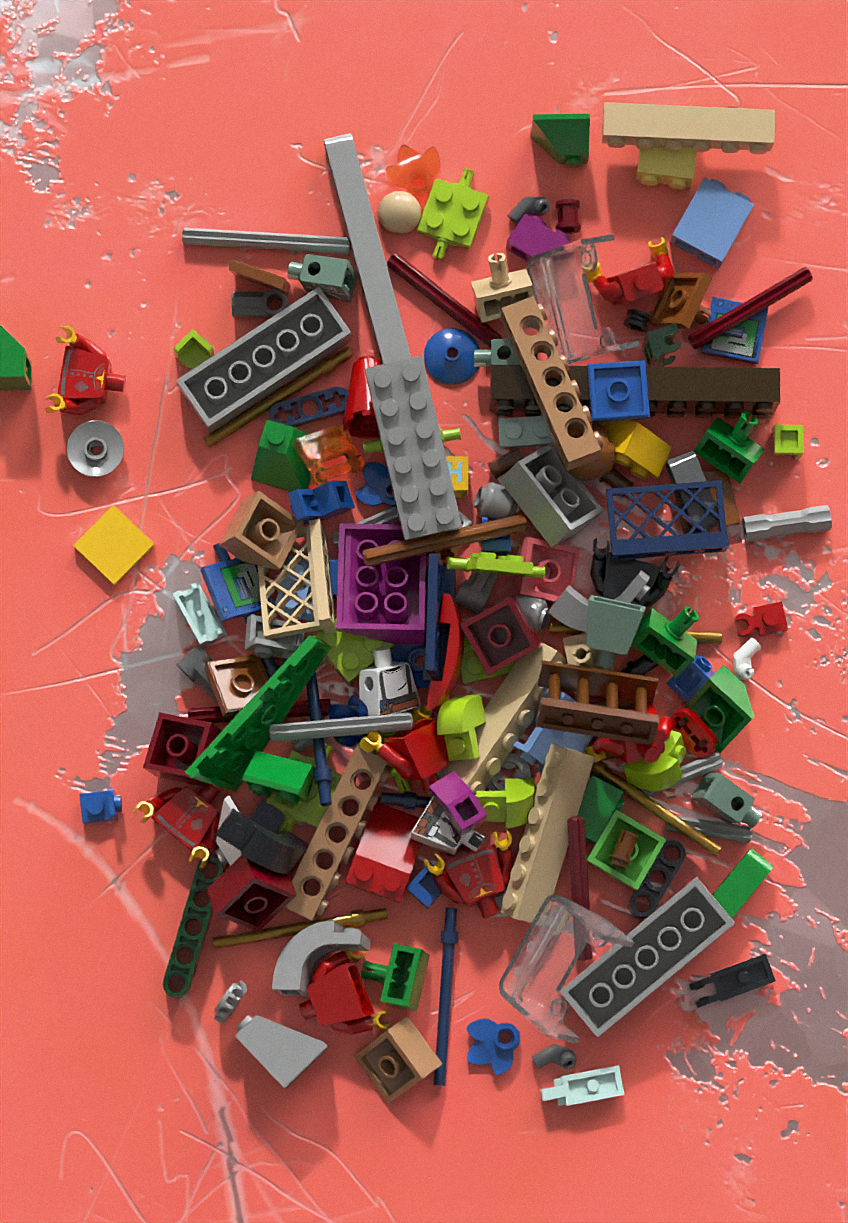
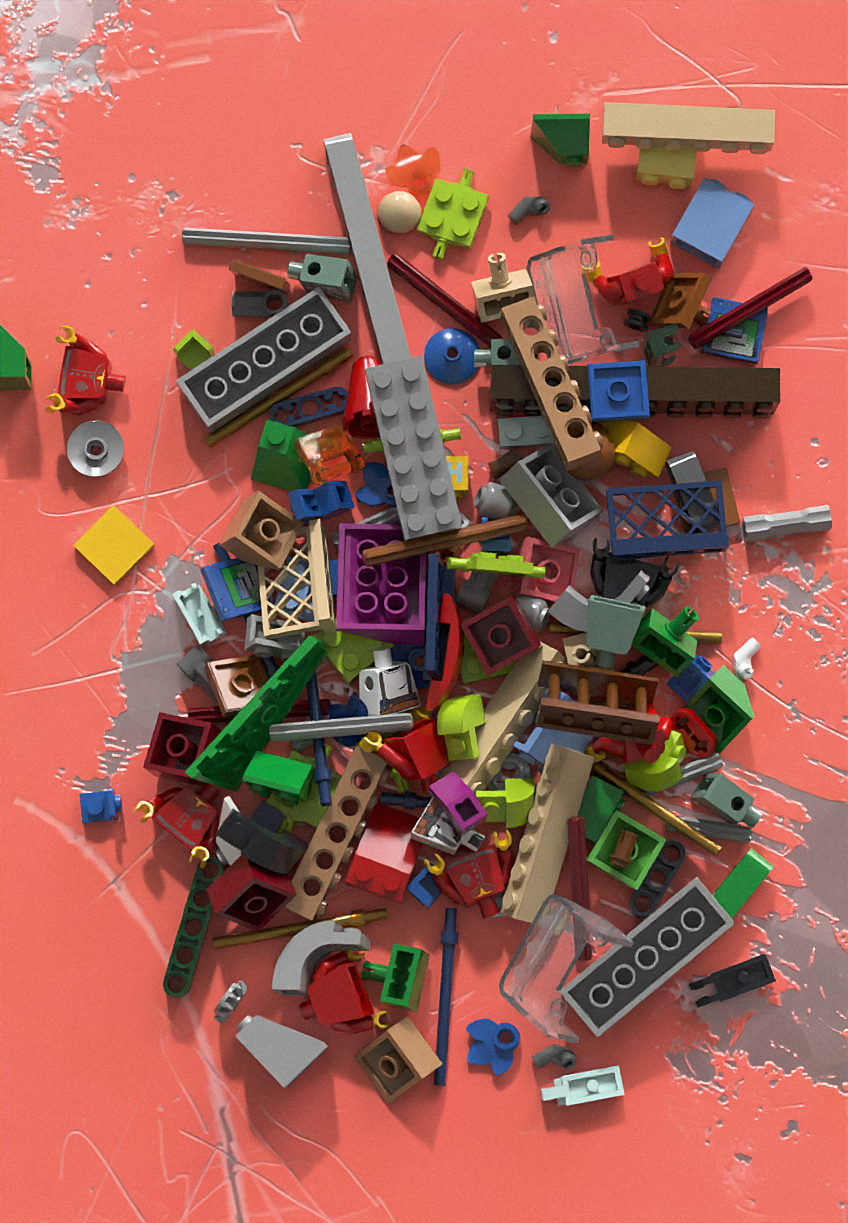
magenta slope [506,214,573,264] -> none
dark red bush [555,199,581,234] -> none
reddish brown pin [599,464,634,498] -> none
green brick [693,412,764,484] -> none
red plate [734,601,788,637] -> none
lime panel [771,424,804,459] -> none

